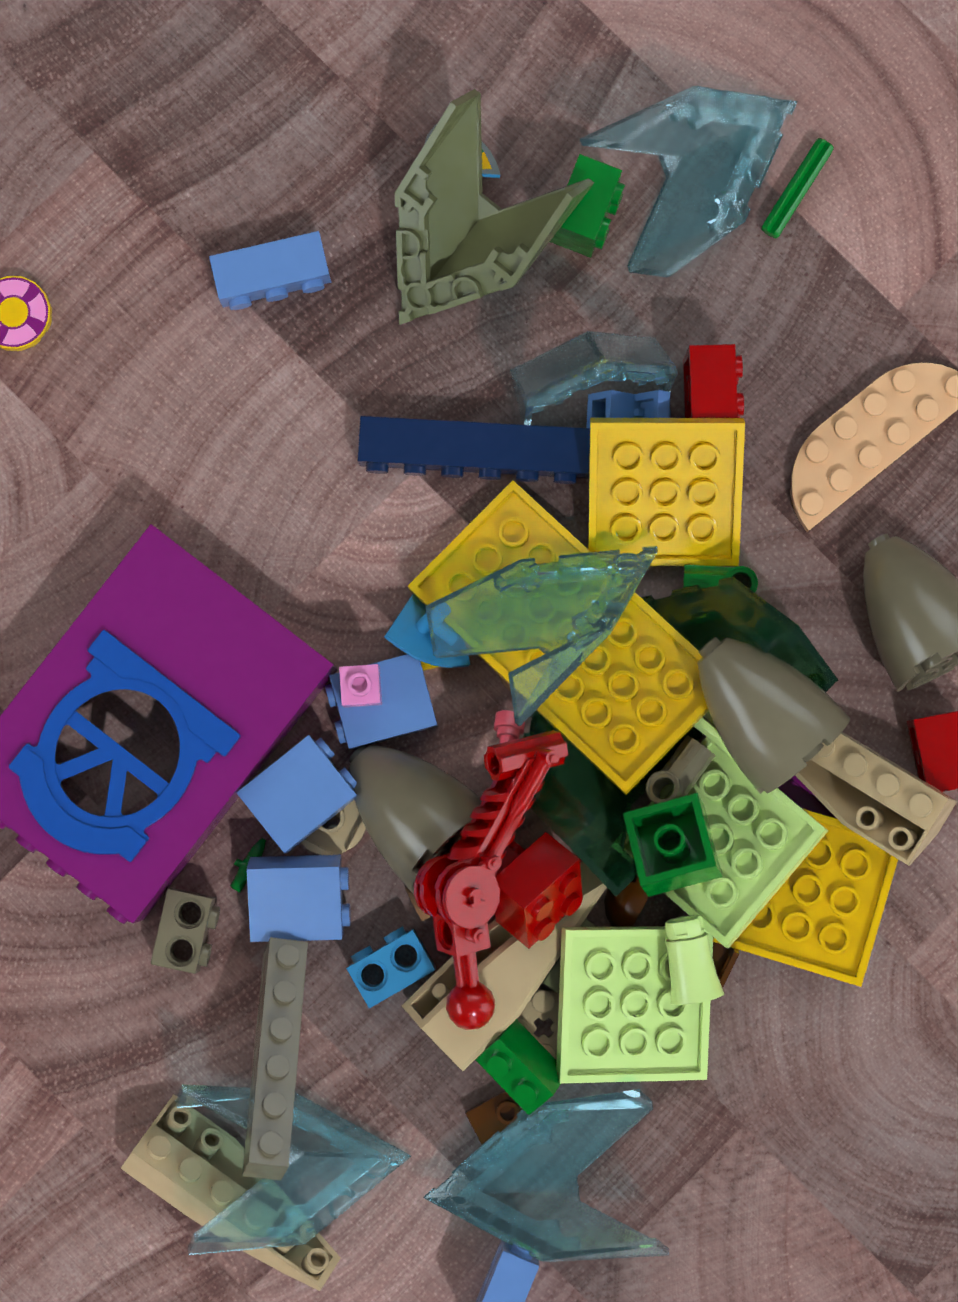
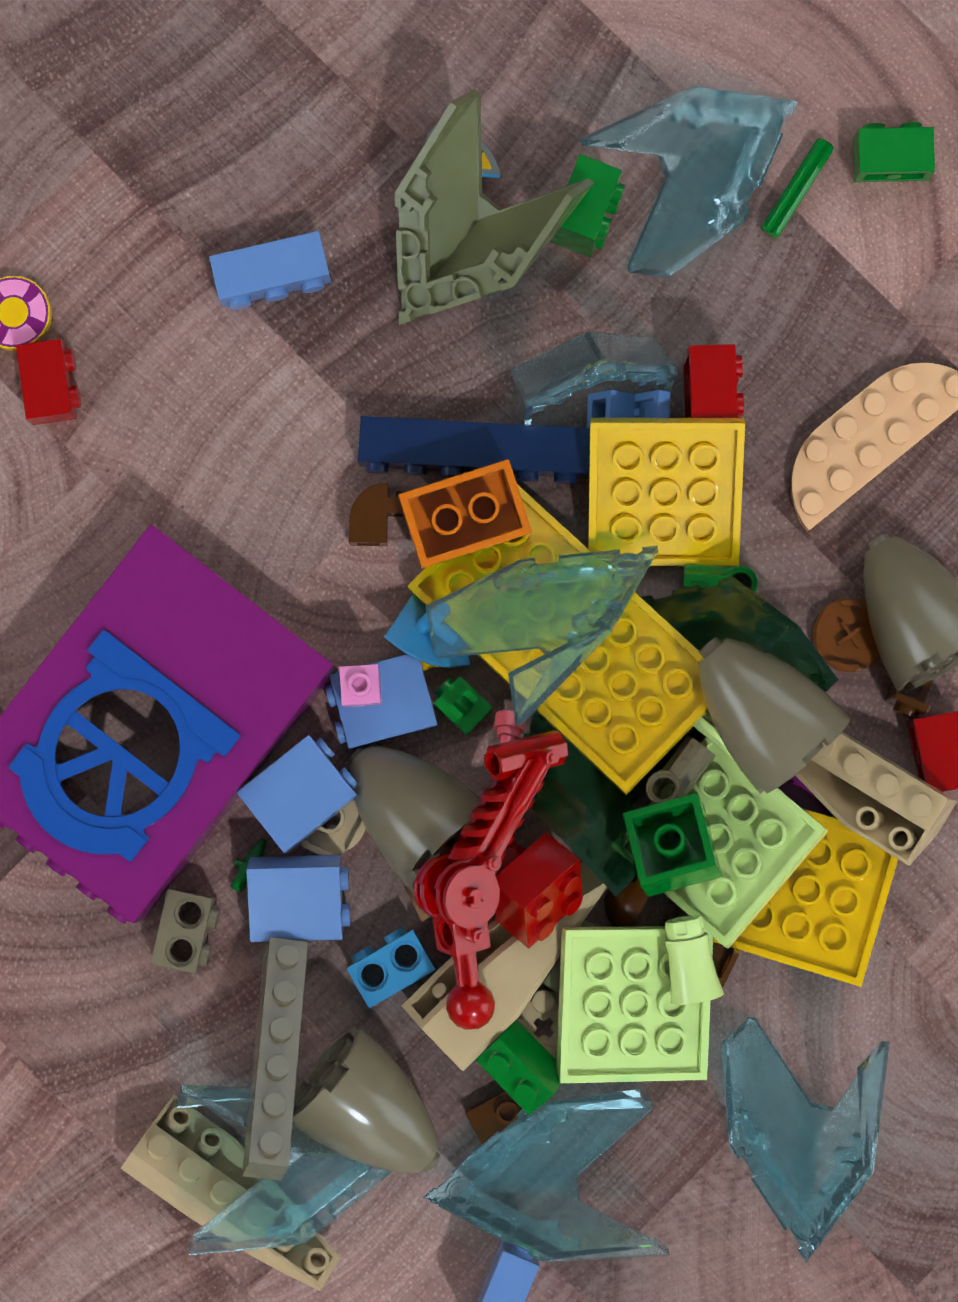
none -> red brick [16,339,81,425]
none -> dark tan cylinder [292,1027,440,1174]
none -> reddish brown brick [349,482,407,546]
none -> orange brick [398,459,532,569]
none -> green brick [434,676,493,736]
none -> clear light blue windscreen [721,1017,890,1262]
none -> dark orange tile [812,598,881,673]
none -> green brick [853,122,935,183]
none -> reddish brown bracket [884,679,934,718]

